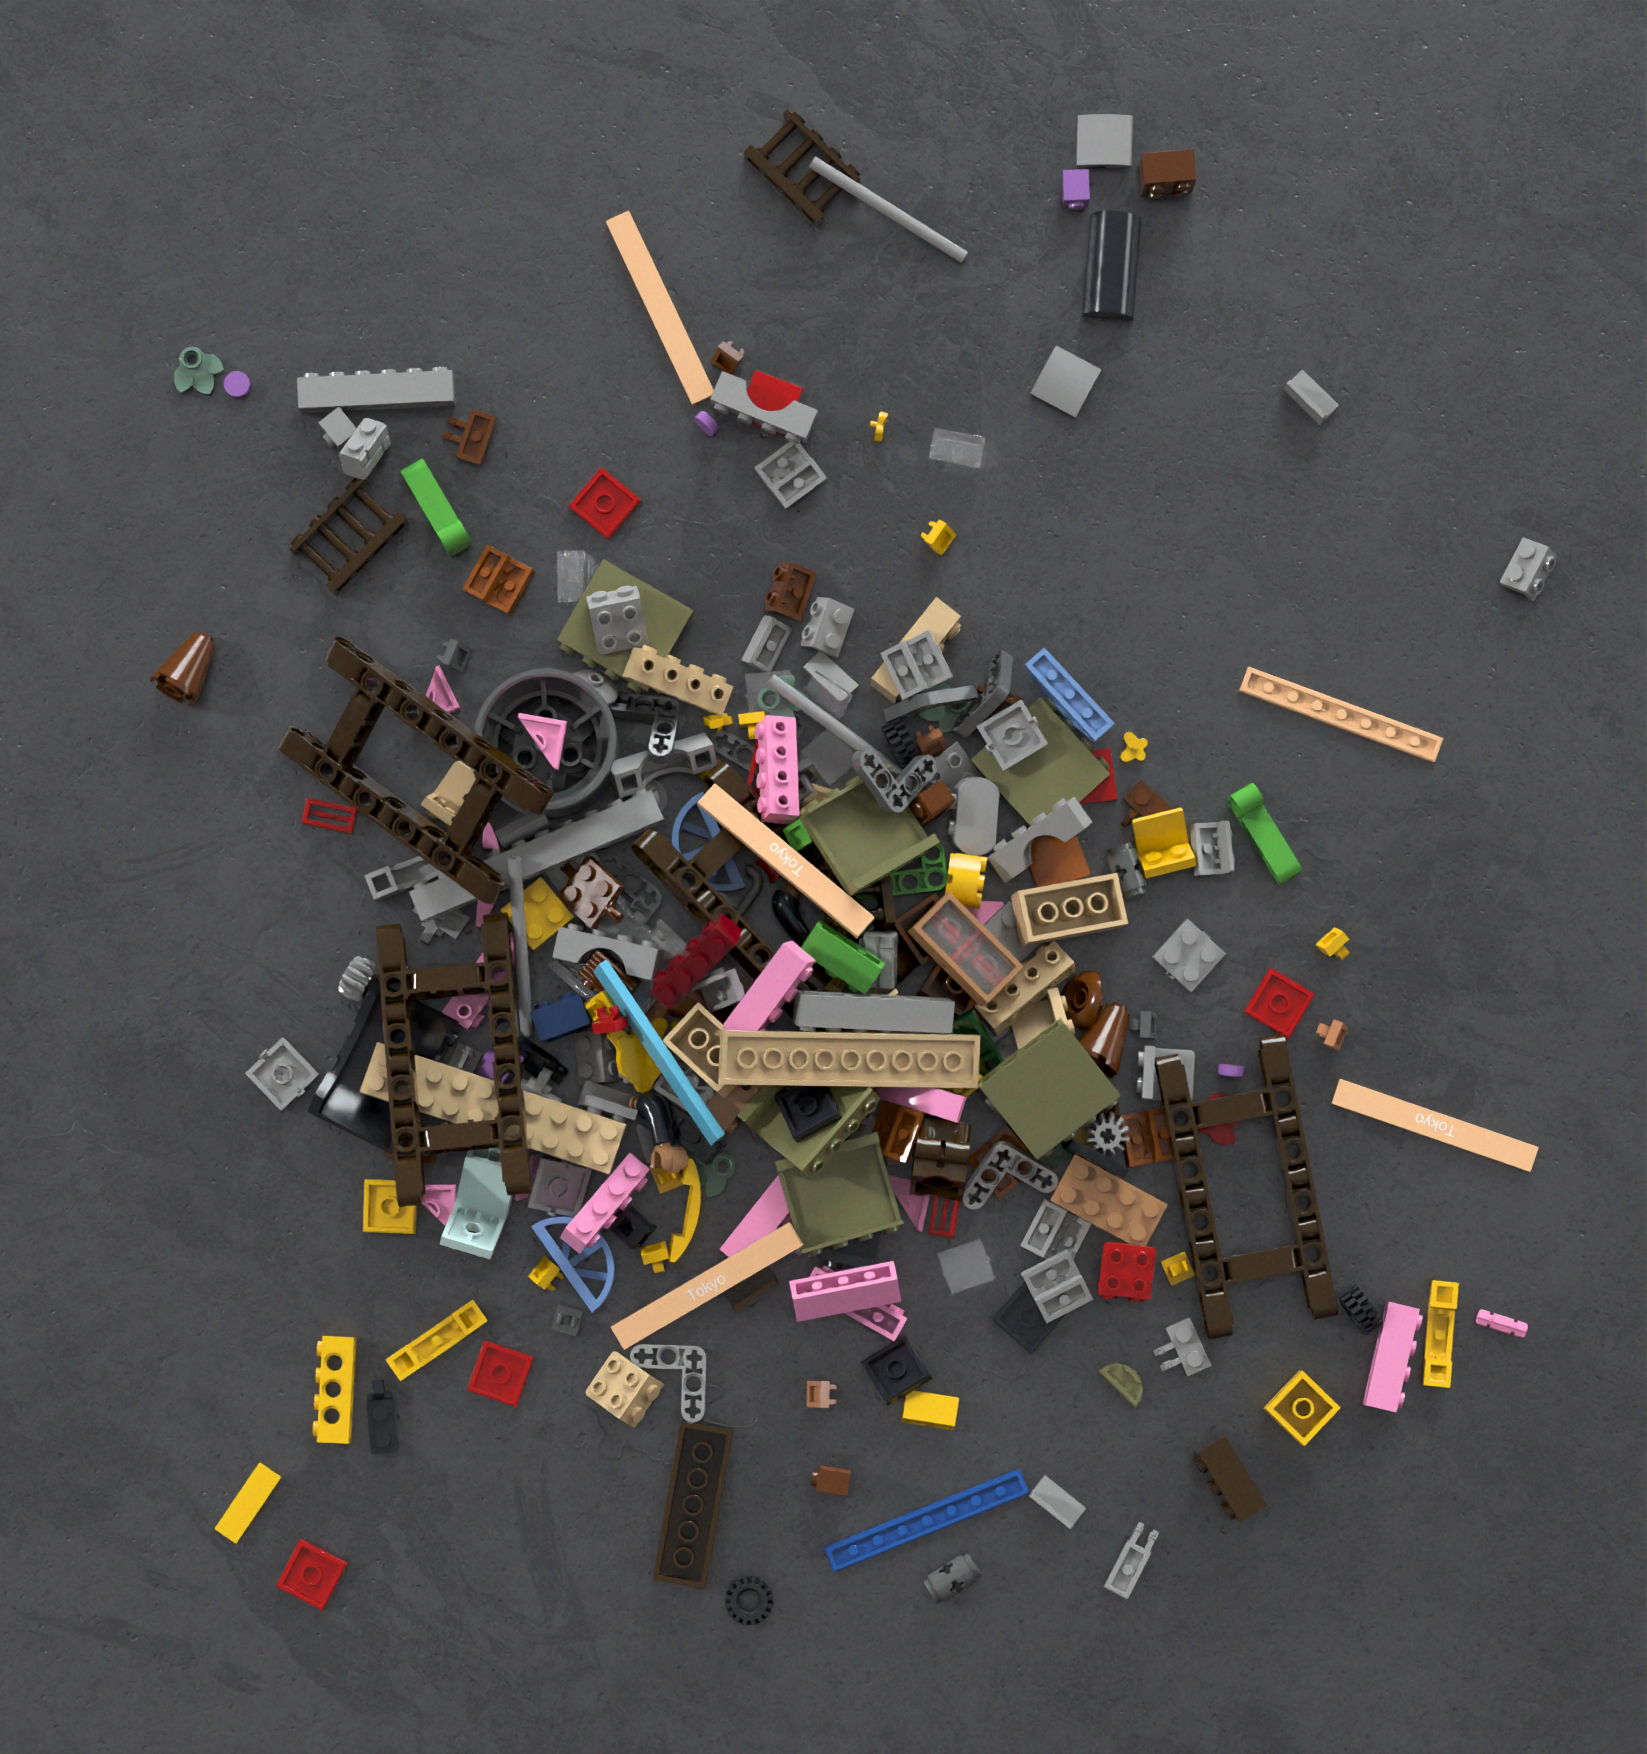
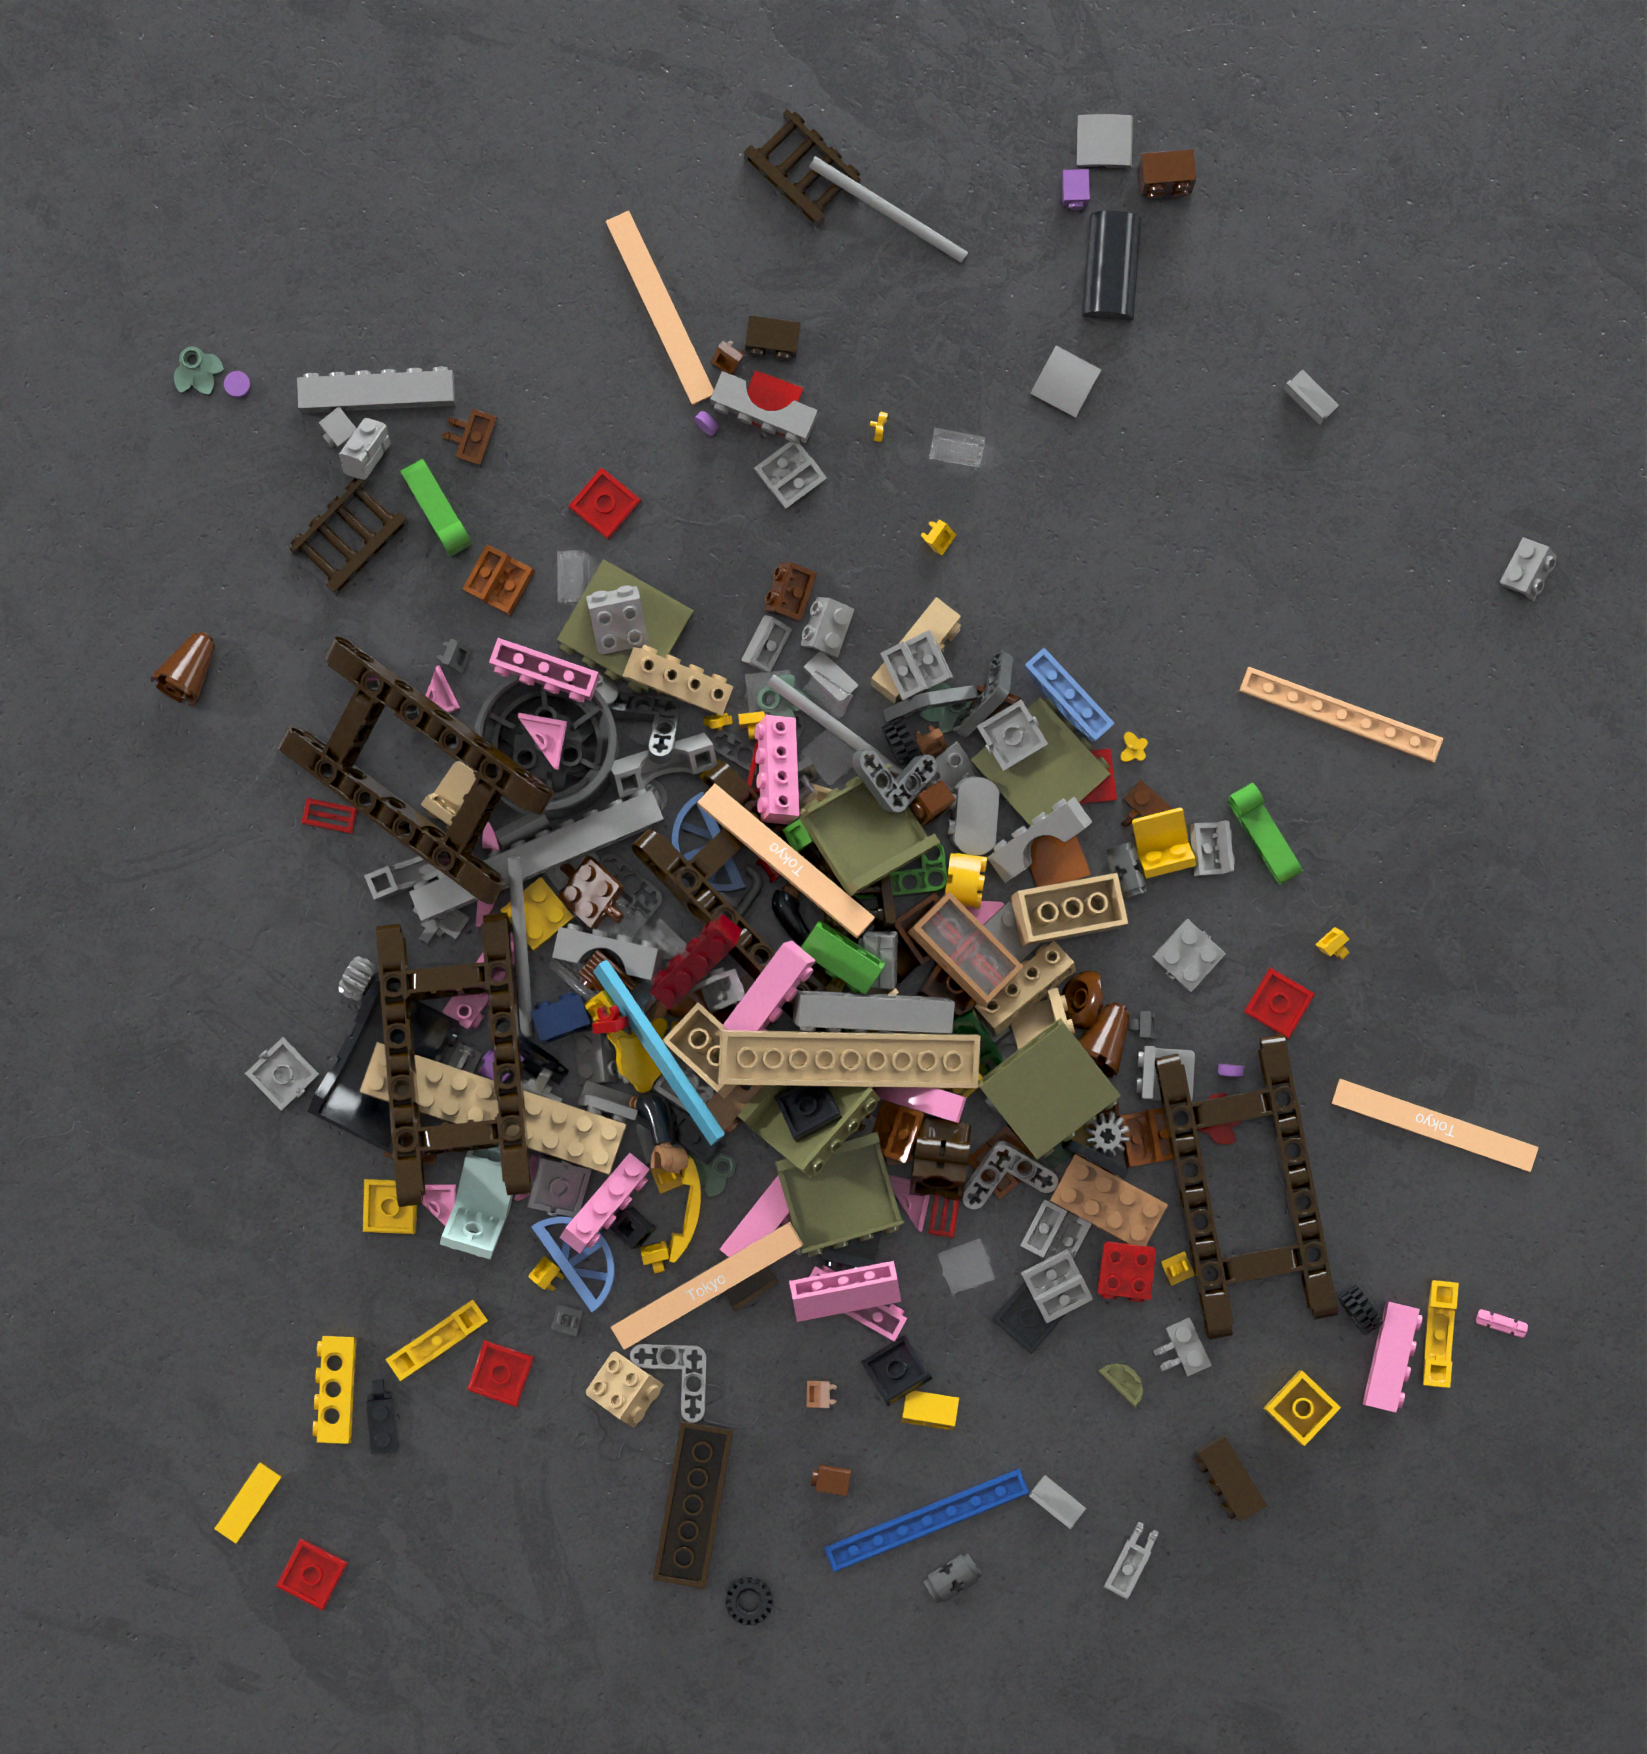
nougat tile [1316,1020,1348,1052] -> none
none -> bright pink brick [489,638,600,703]
none -> dark brown brick [745,315,801,360]

